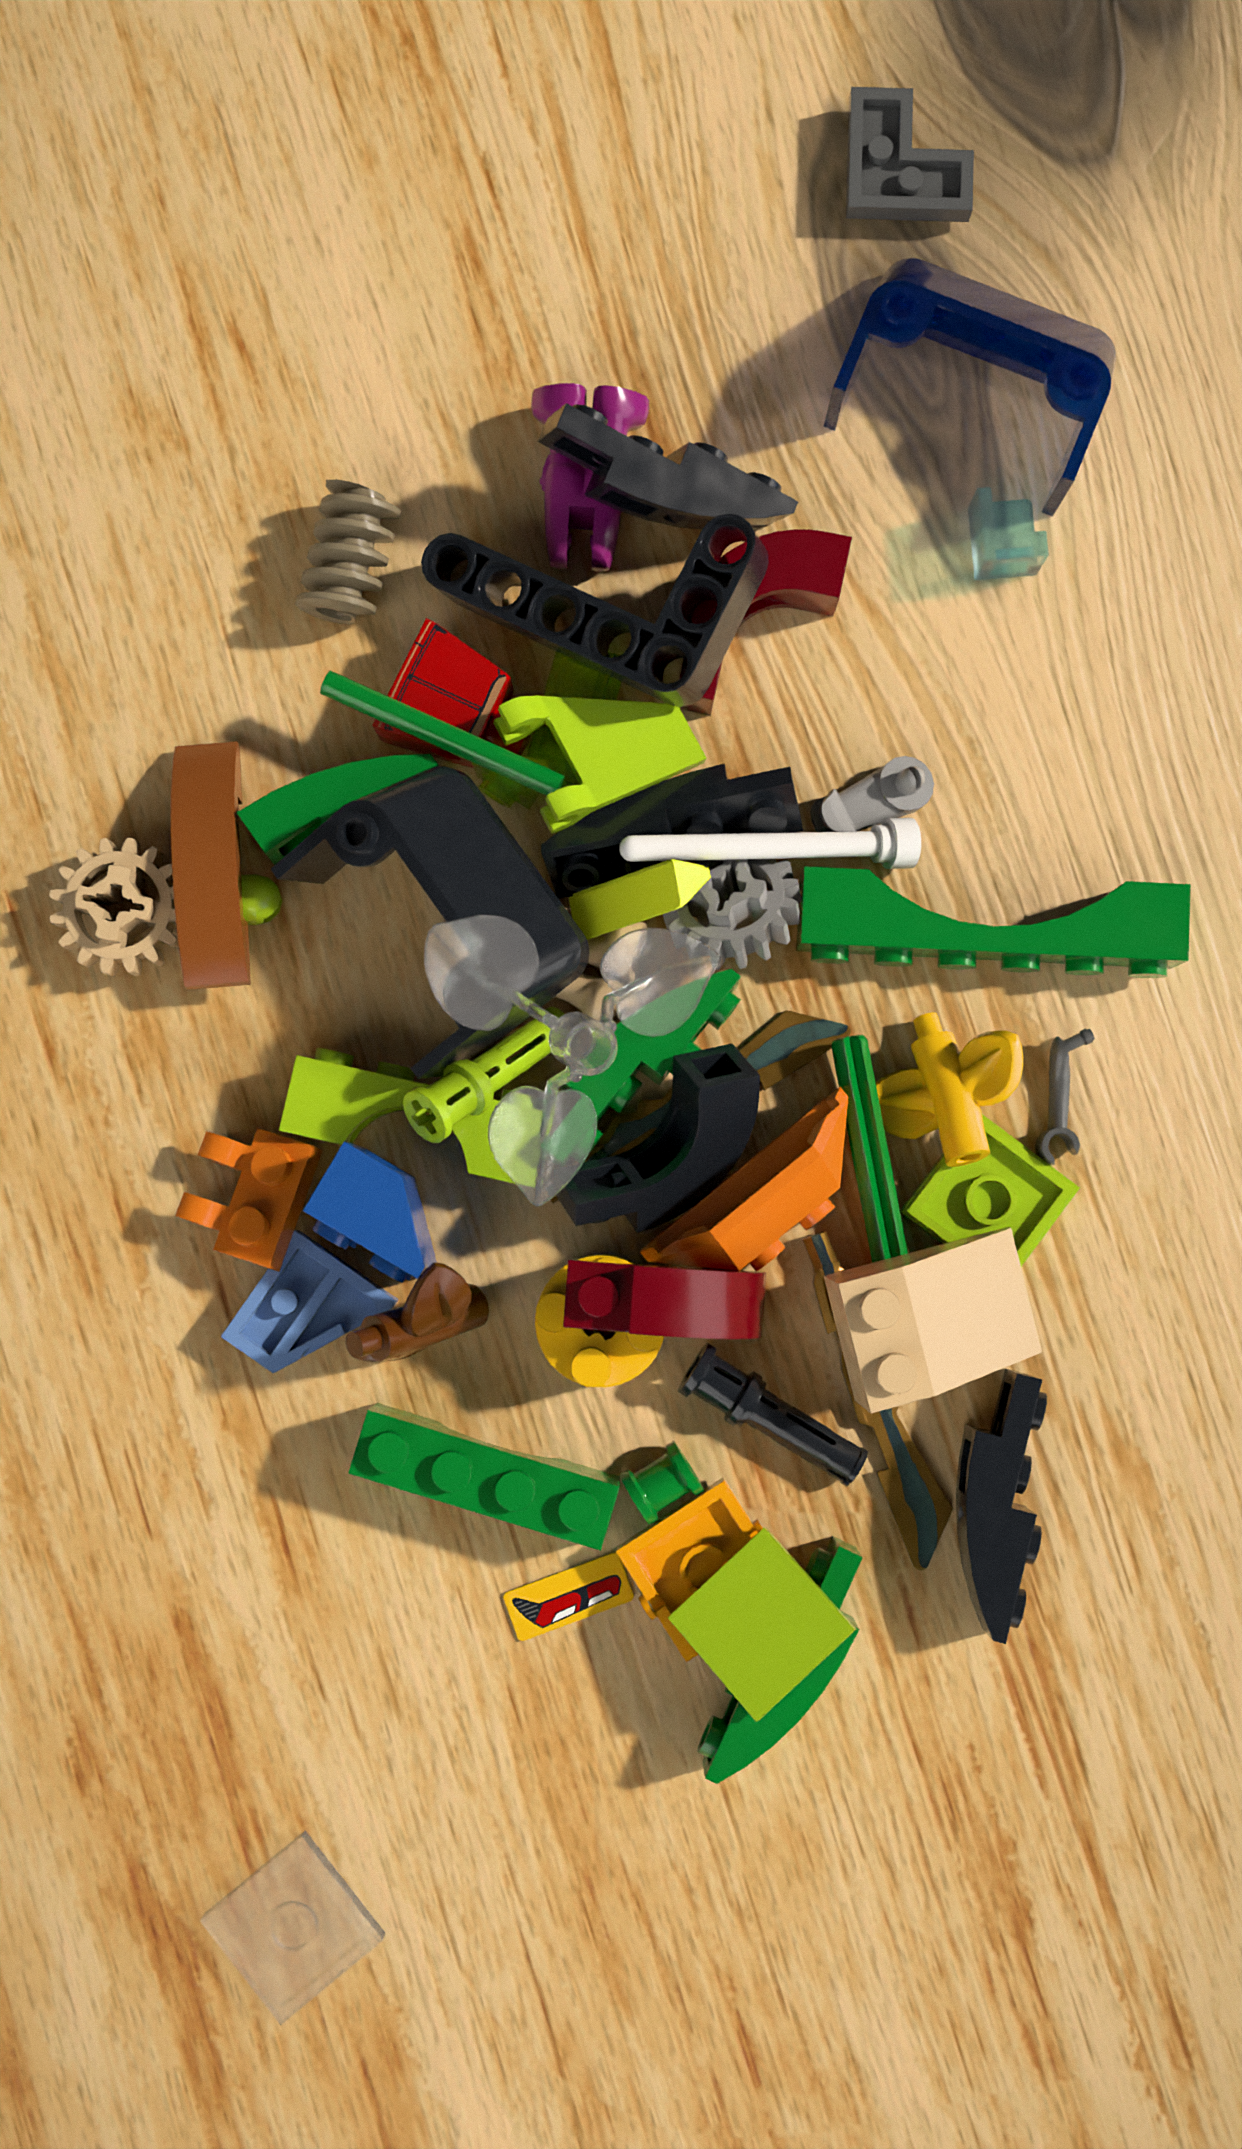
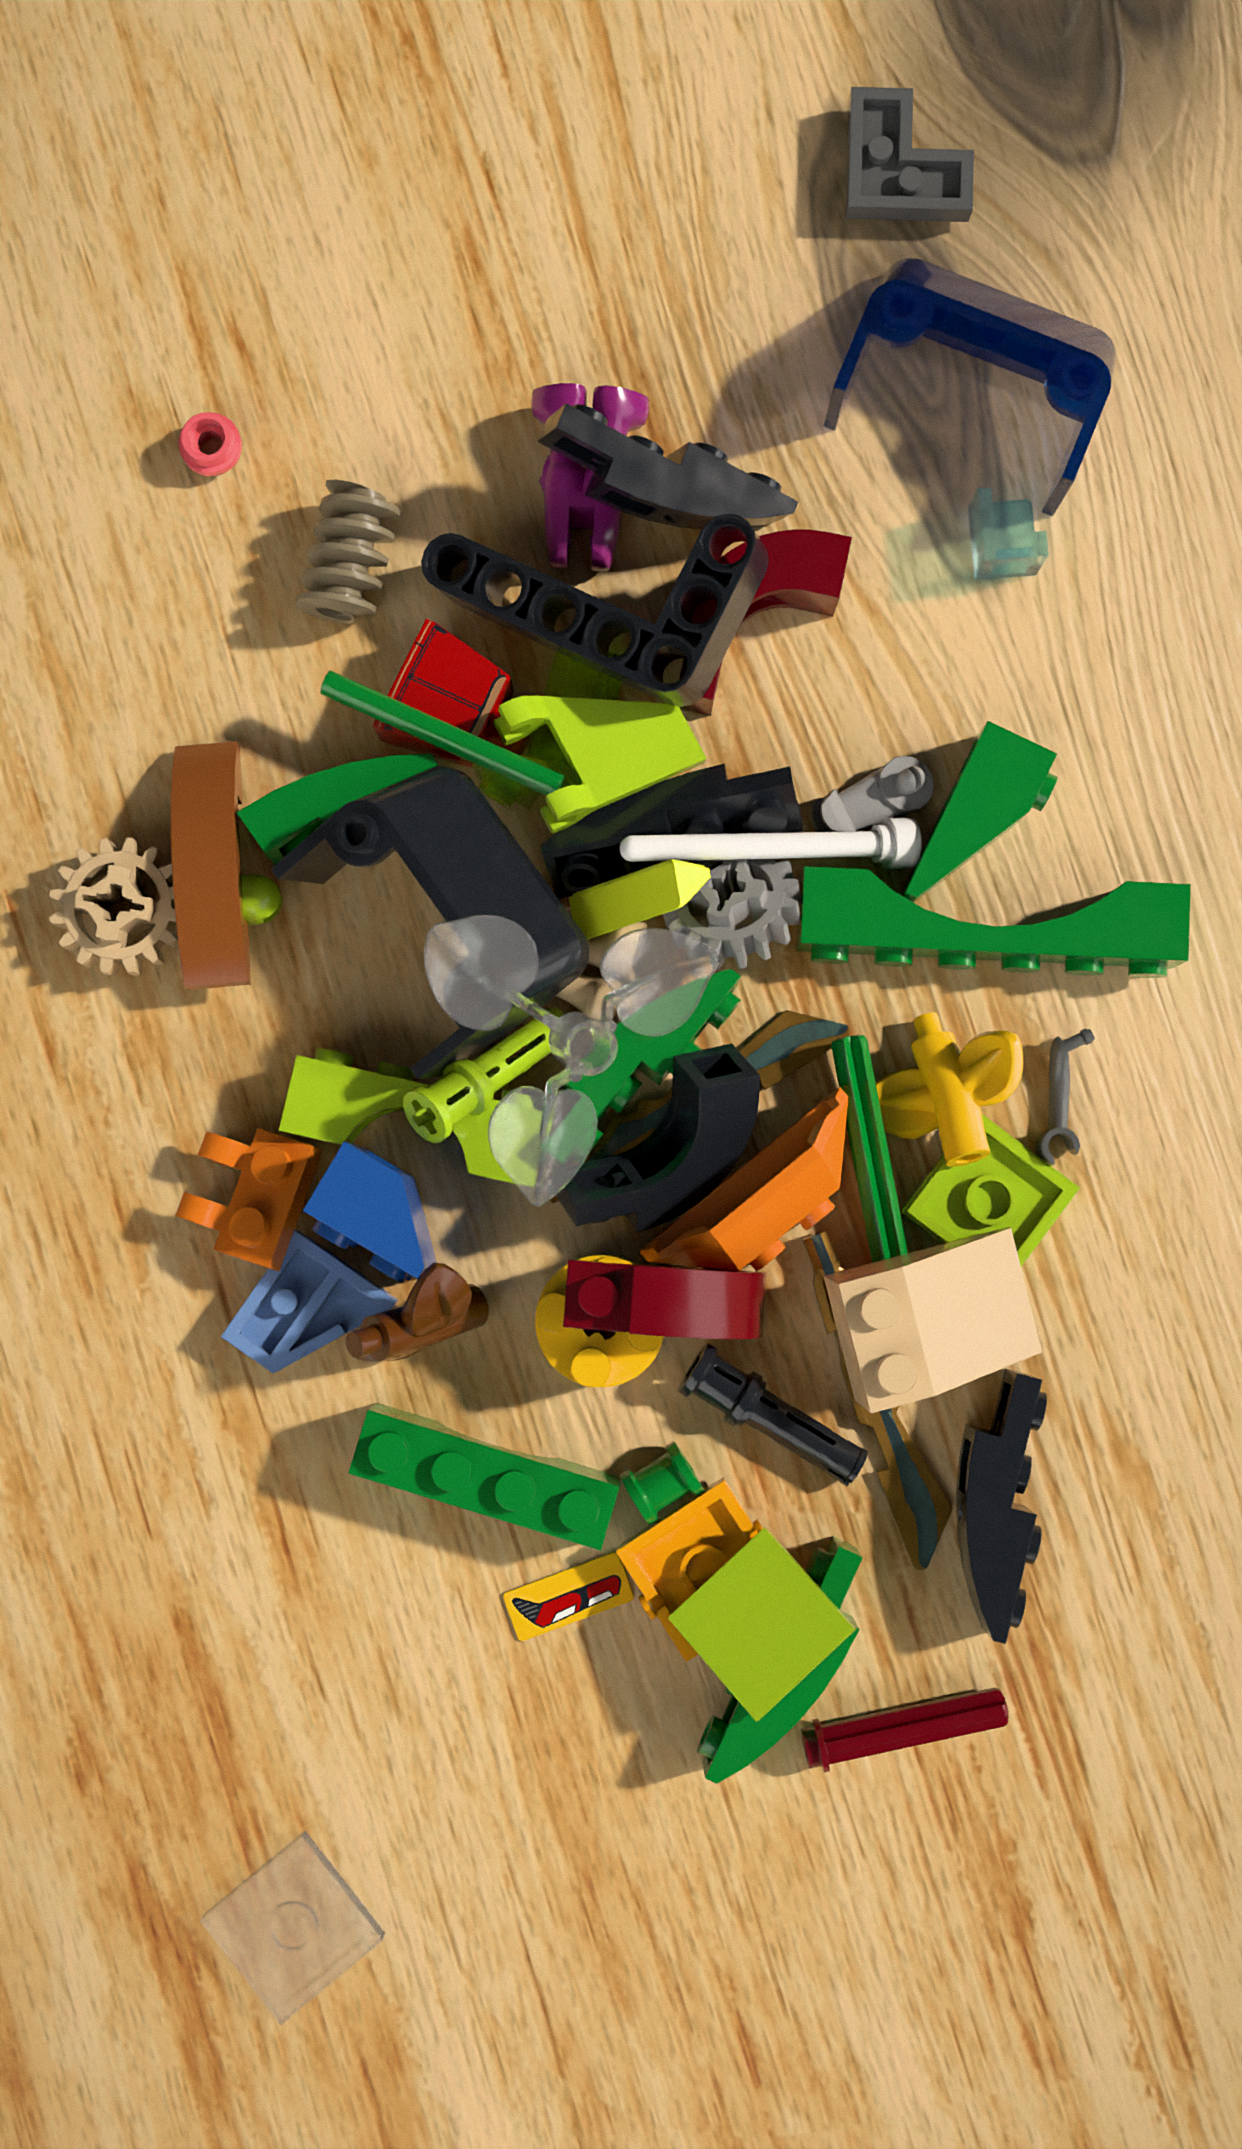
none -> coral plate [178,412,242,476]
none -> dark red axle [800,1687,1009,1773]
none -> green slope [901,721,1058,903]

